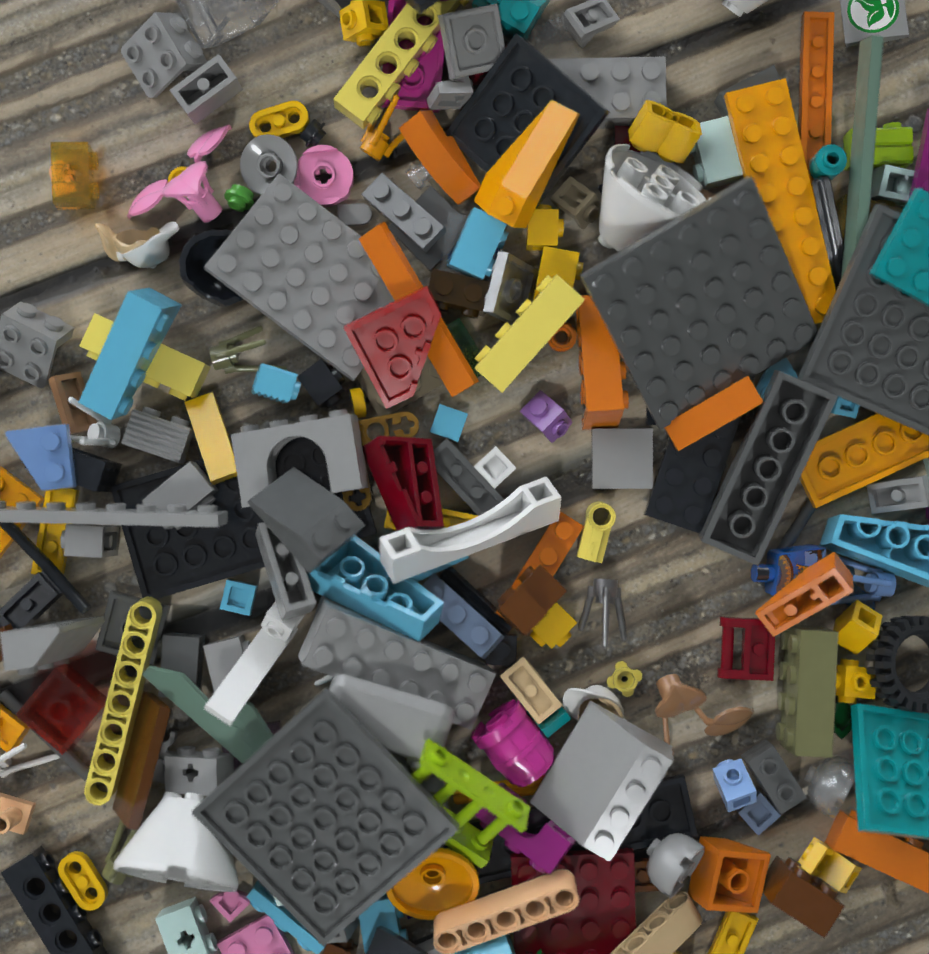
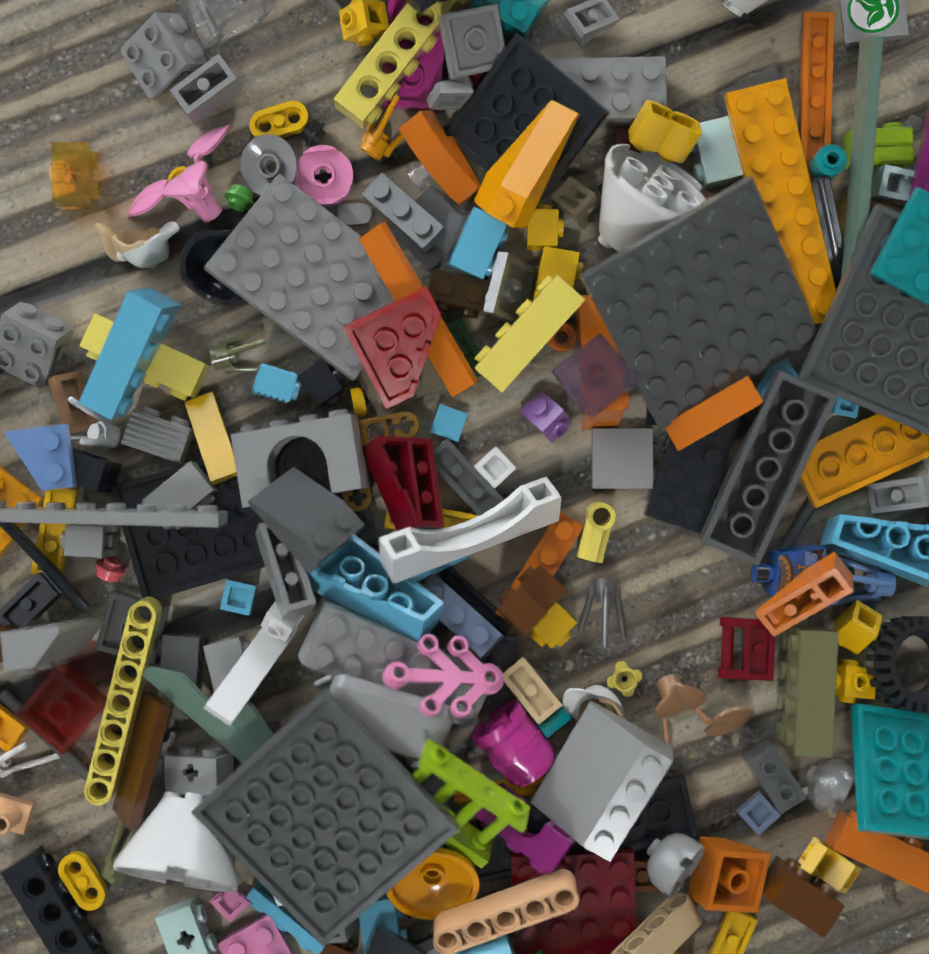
light blue brick [713,758,757,812] -> none
dark green tile [834,696,852,740] -> none
none -> coral plate [95,557,126,582]
none -> bright pink plant [382,634,504,718]
none -> plate [552,333,640,419]

